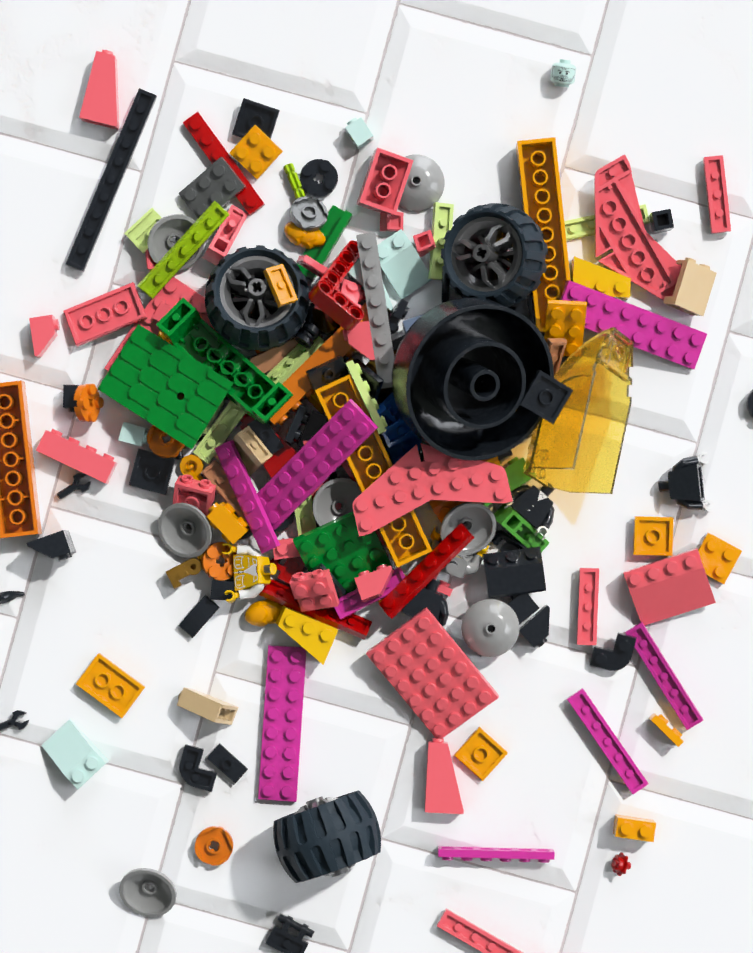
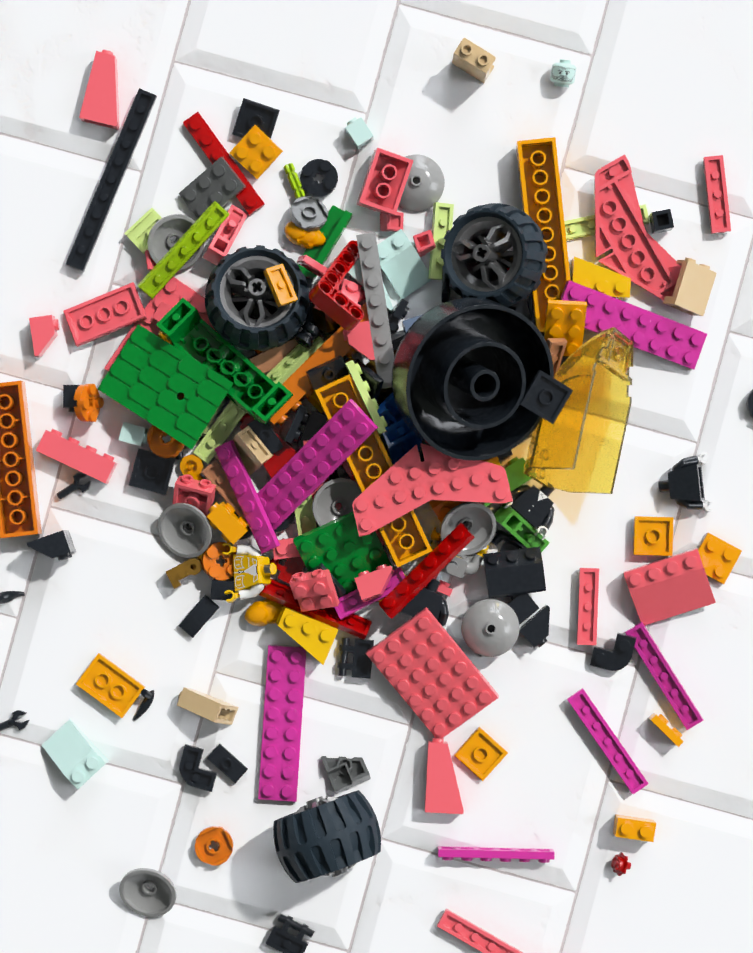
none -> black bar [133,689,155,720]
none -> dark grey slope [320,756,371,794]
none -> black plate [337,637,374,679]
none -> tan panel [452,37,496,83]

